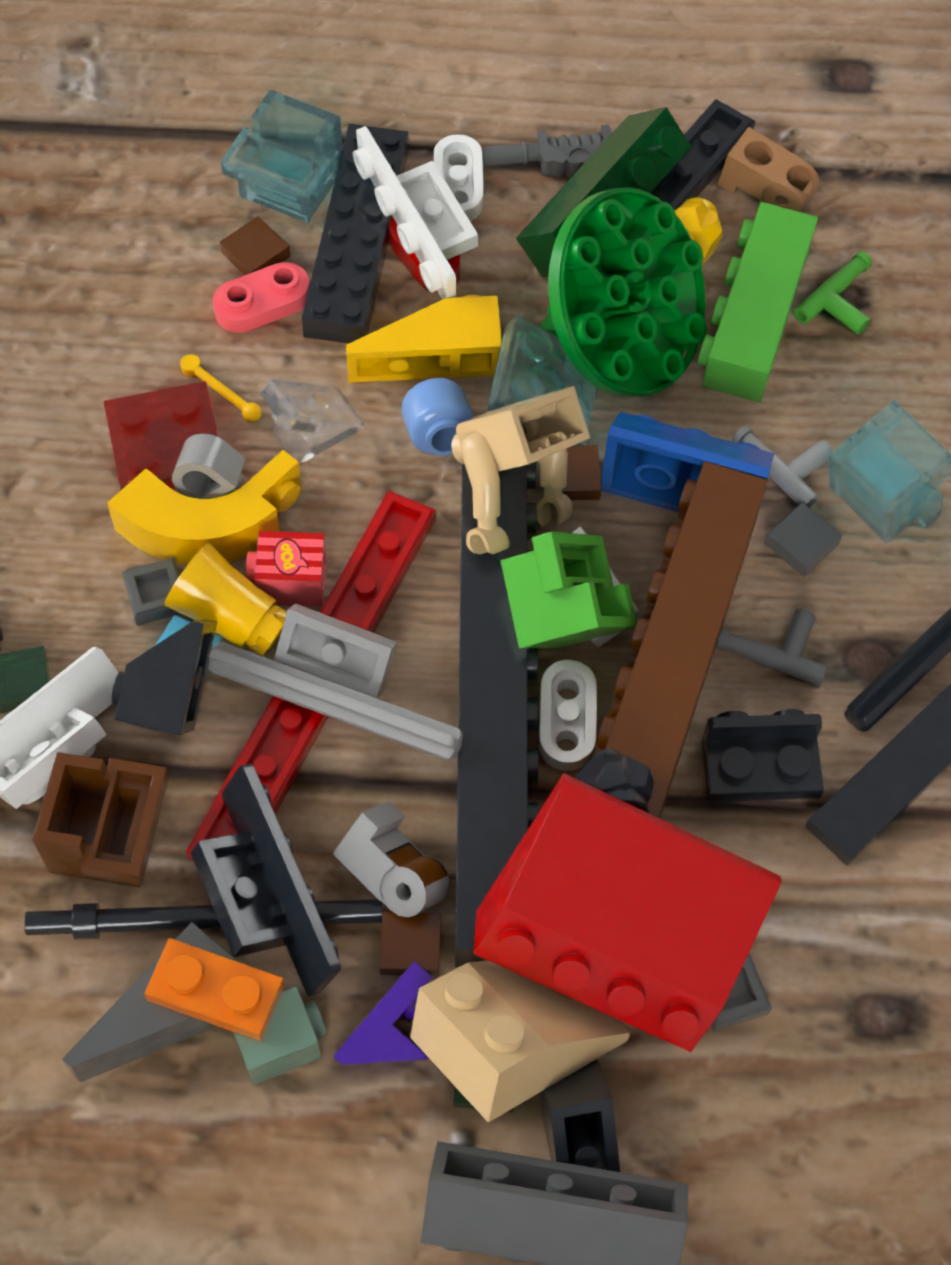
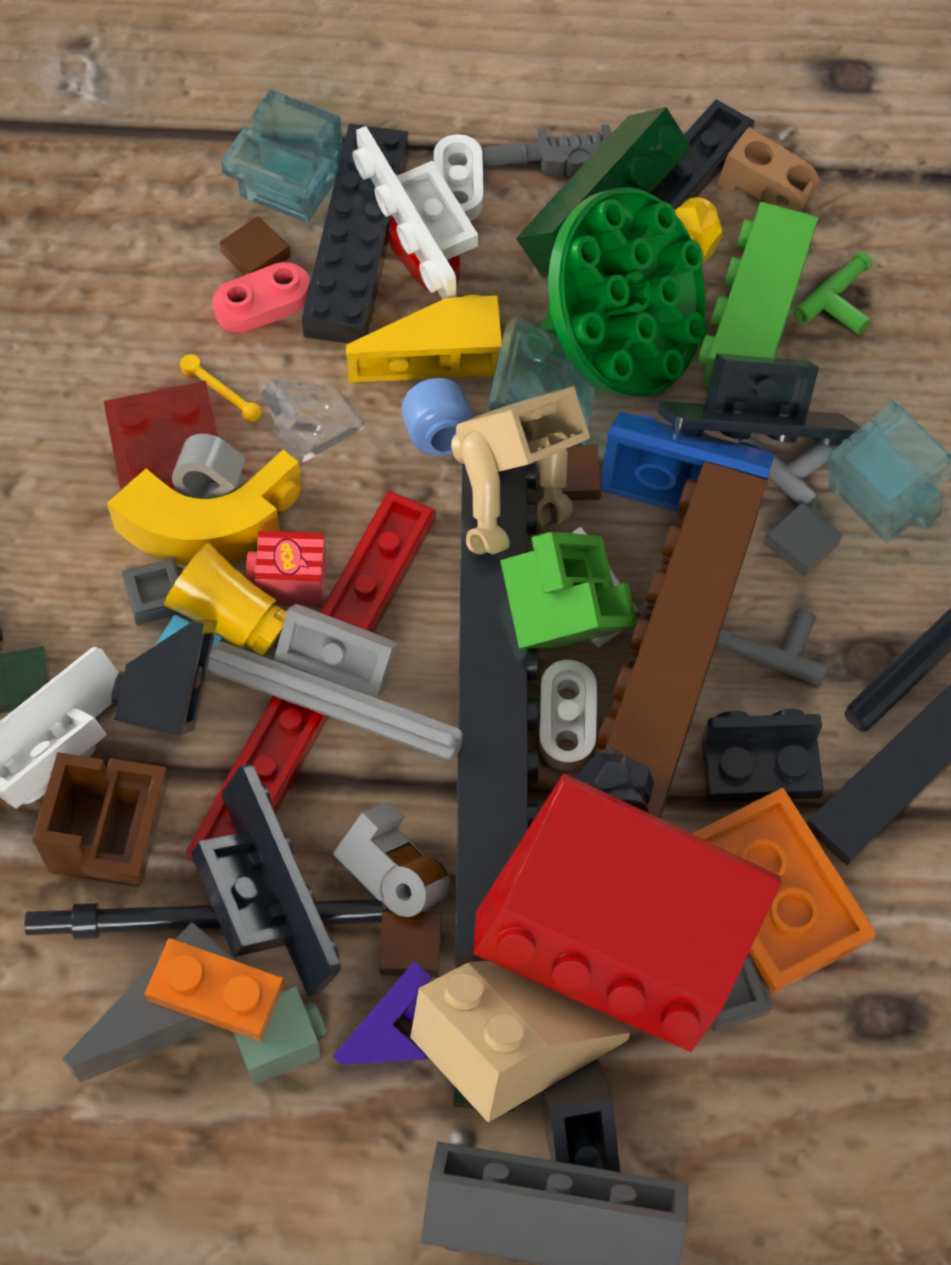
none -> black bracket [657,353,865,446]
none -> orange plate [691,788,877,995]

